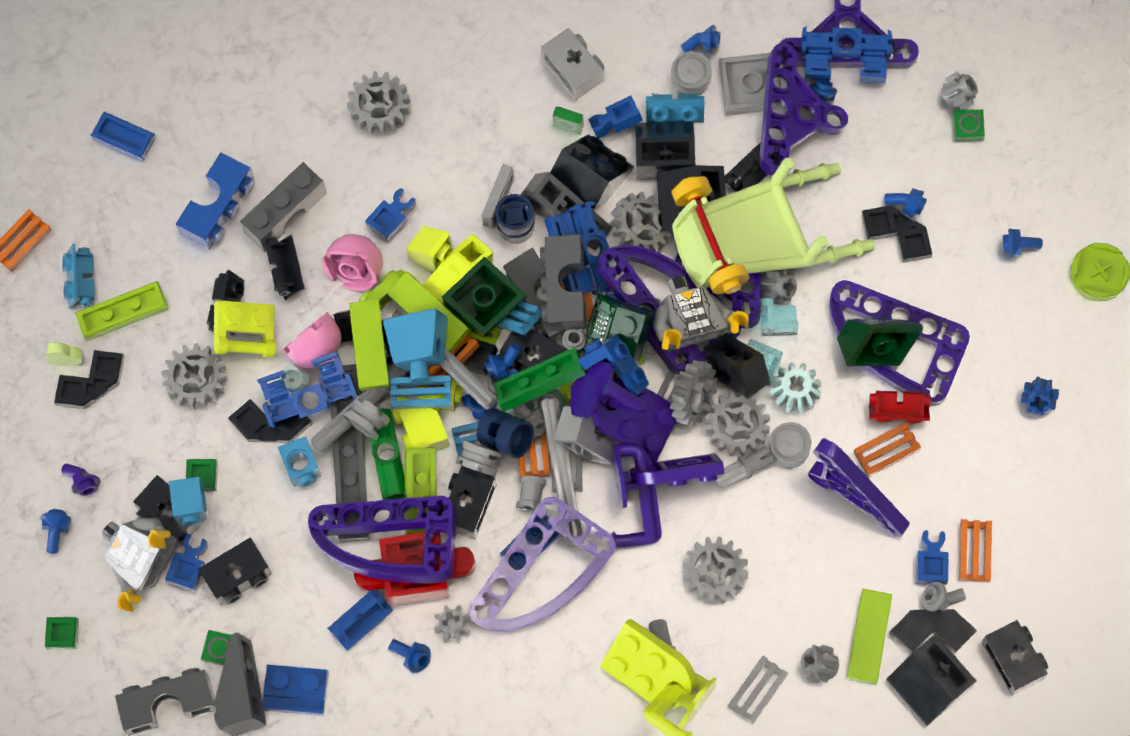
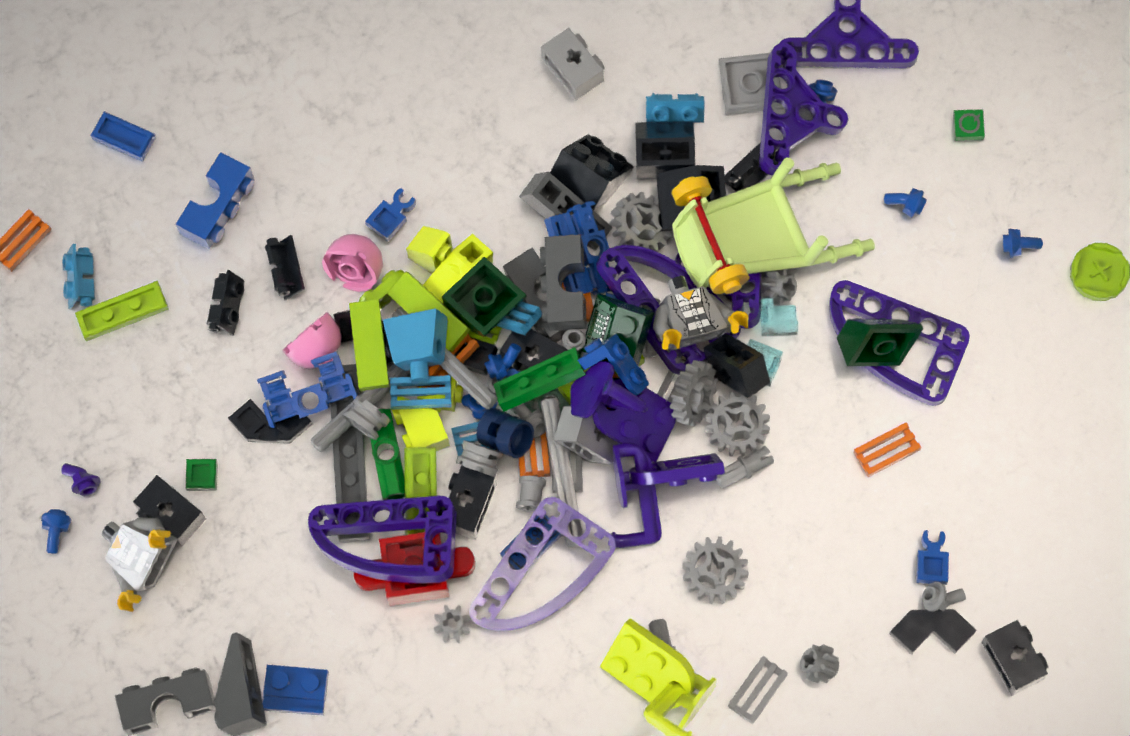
green tile [45,617,79,649] -> none
yellowish green tile [46,342,83,365] -> none
black tile [54,350,125,409] -> none
light grey gear [161,343,228,409] -> none
blue plate [165,534,208,592] -> none
dark azure brick [169,477,208,526] -> none
black brick [198,537,272,606] -> none
green tile [201,630,231,666] -> none
neon yellow plate [214,300,276,358] -> none
dark grey arch [240,162,327,252] -> none
light aqua plate [275,364,310,398] -> none
dark azure brick [278,436,321,487] -> none
blue hinge [327,590,393,651] -> none
light grey gear [347,71,410,134] -> none
blue plate [388,639,431,673] -> none
light grey tile [482,164,514,229] -> none
dark blue wheel [495,194,535,244] -> none
green tile [552,106,584,135] -> none
blue plate [588,96,643,138] -> none
light grey wheel [671,51,712,96] -> none
blue plate [680,25,721,54] -> none
light grey wheel [768,422,812,469] -> none
light aqua gear [771,362,822,414] -> none
blue piece [801,27,892,83] -> none
dark purple beam [807,438,910,537] -> none
lime tile [846,588,893,685] -> none
black tile [862,205,932,263] -> none
red hinge [868,390,931,424] -> none
black slope [886,634,977,727] -> none
light grey gear [941,72,978,110] -> none
orange tile [959,519,992,582] -> none
blue gear [1021,376,1059,415] -> none

